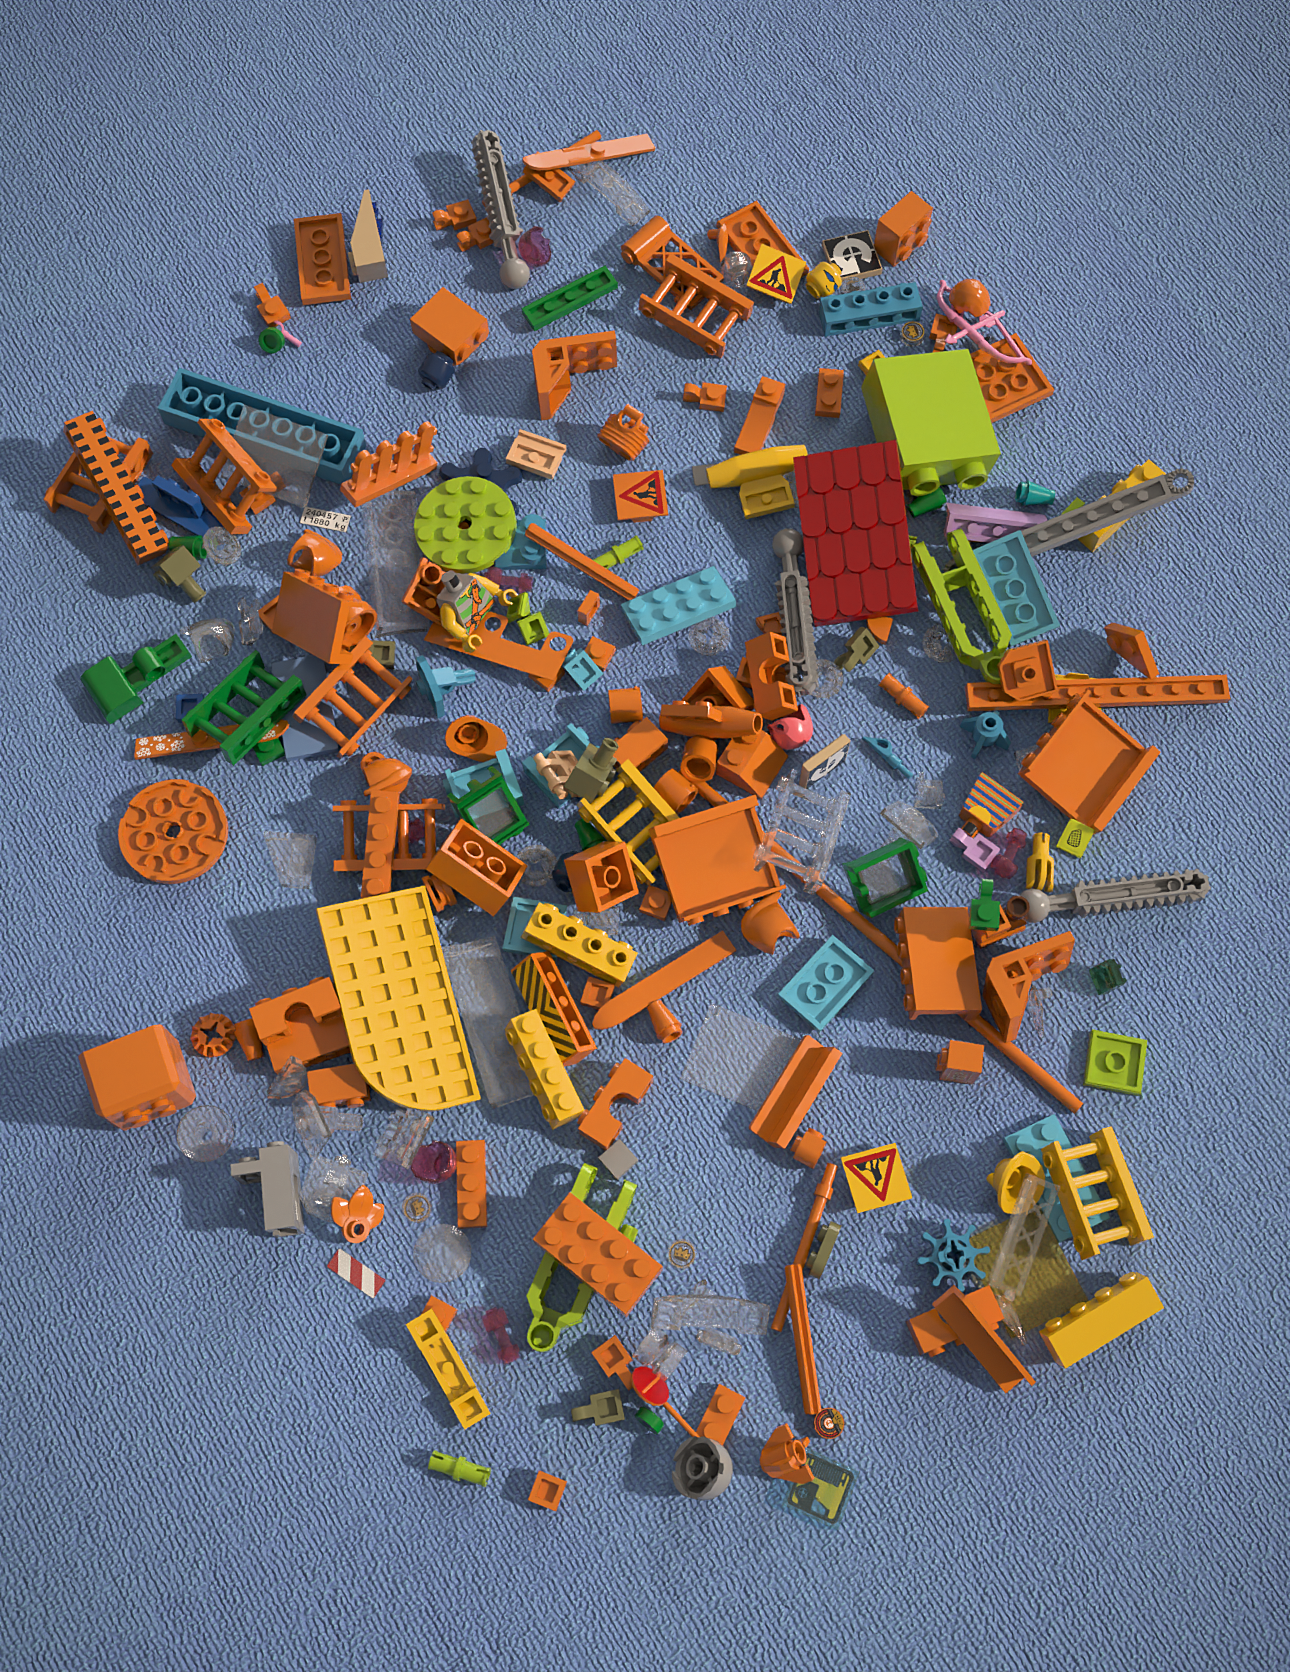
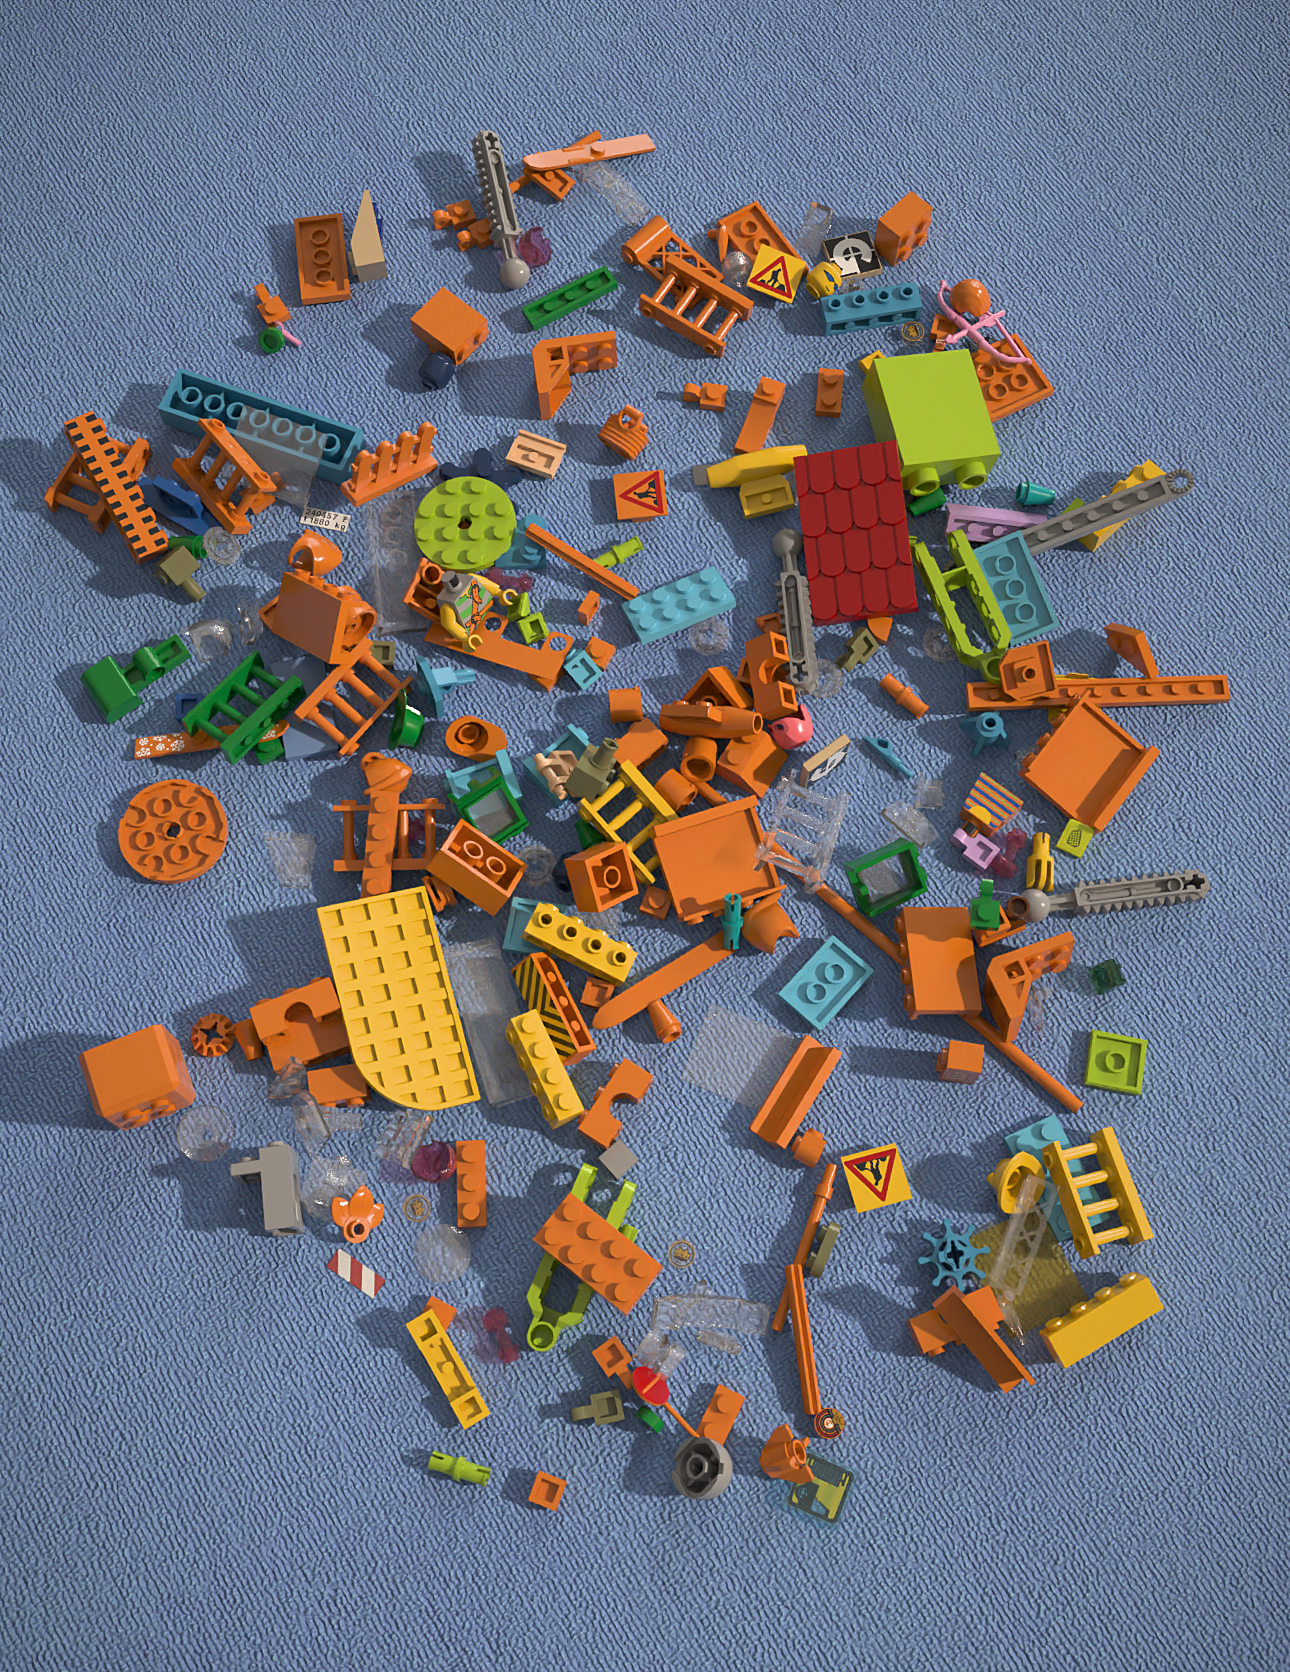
none -> green piece [388,688,425,751]
none -> teal pin [721,893,743,950]
none -> clear slope [794,201,835,257]

